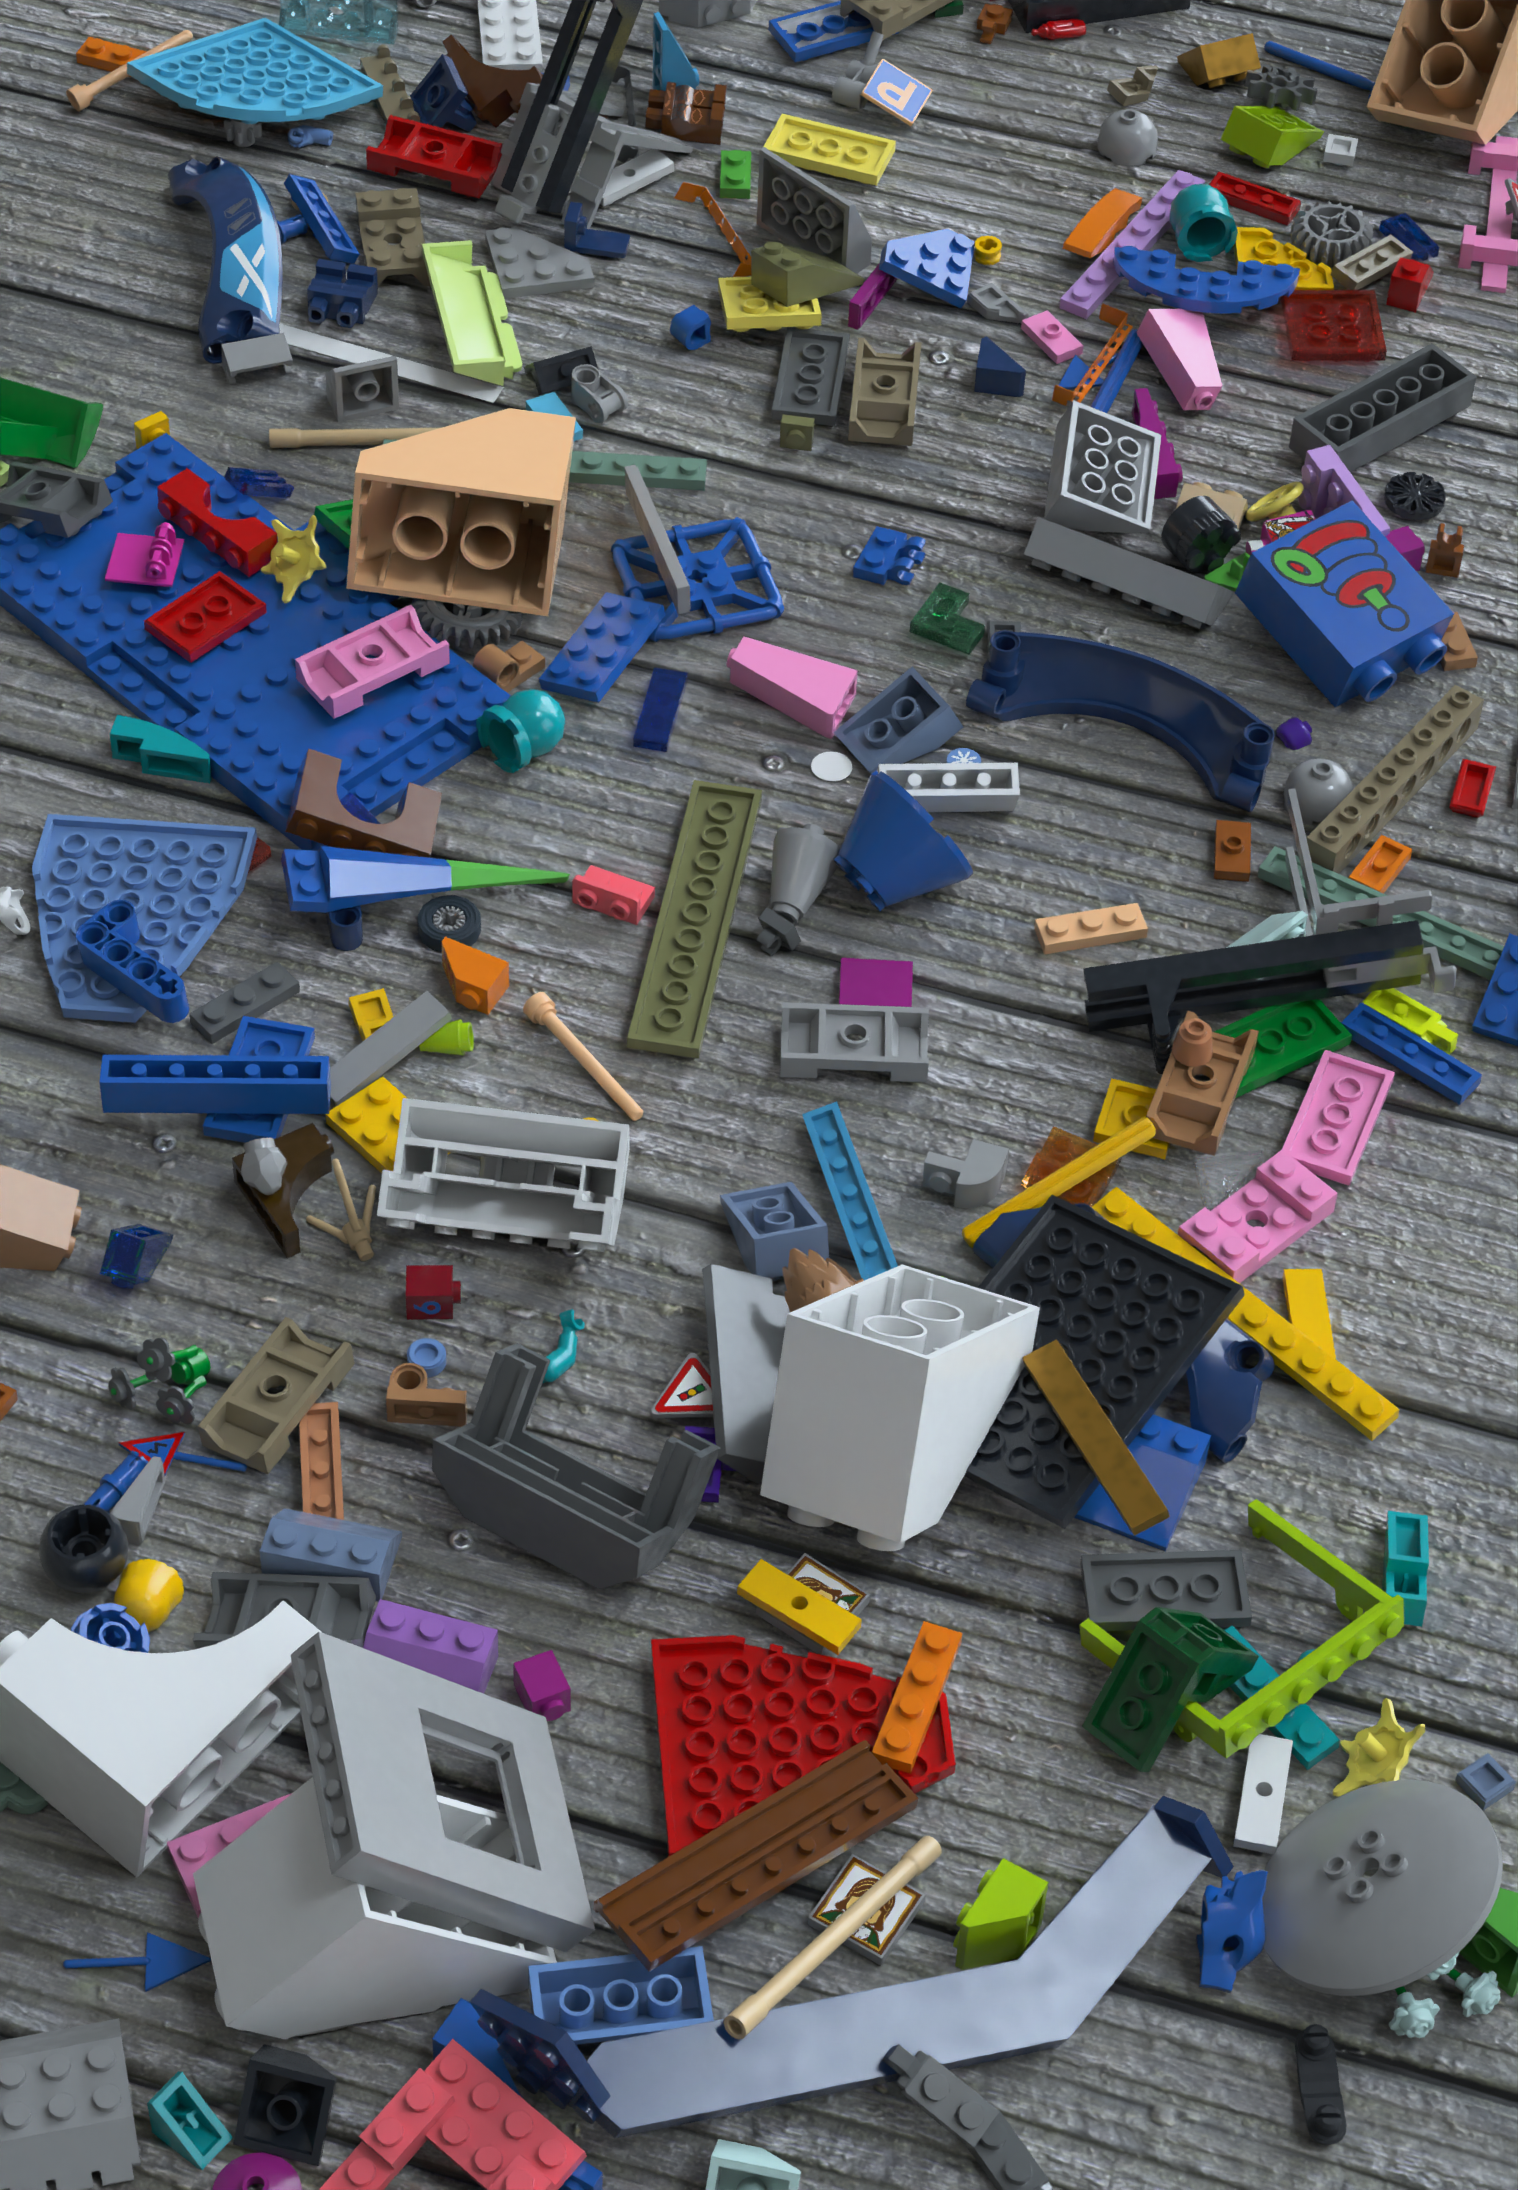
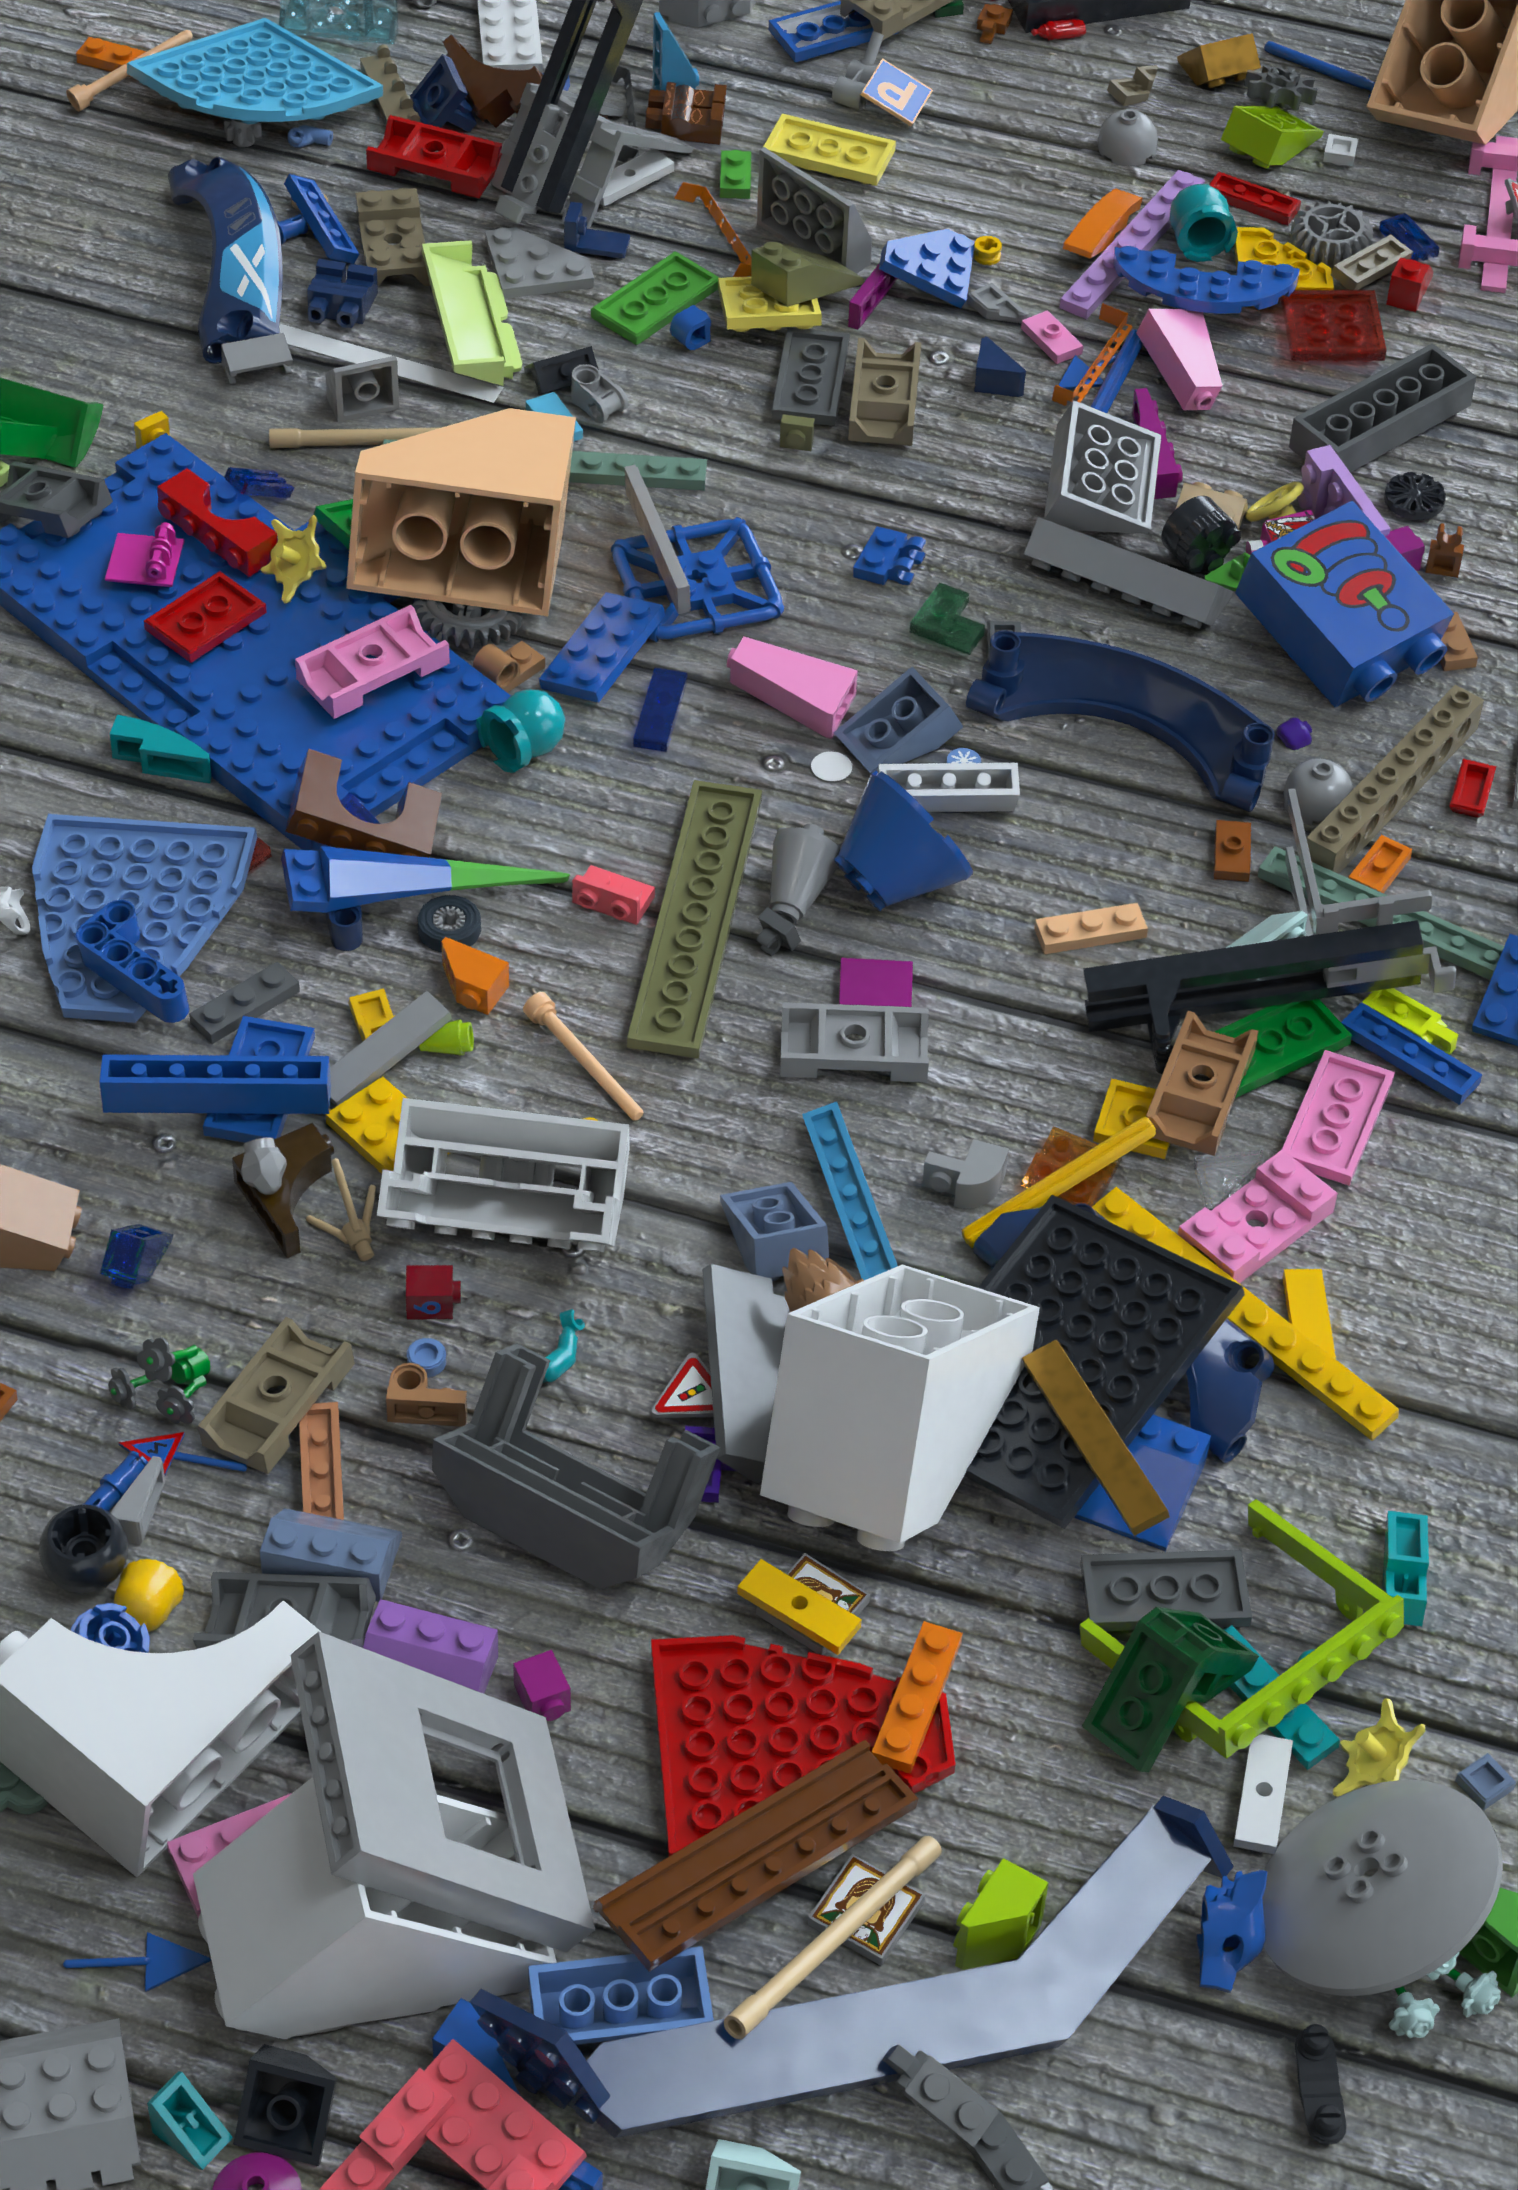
nougat hat [1172,1018,1213,1067] -> none
none -> bright green tile [591,251,719,345]

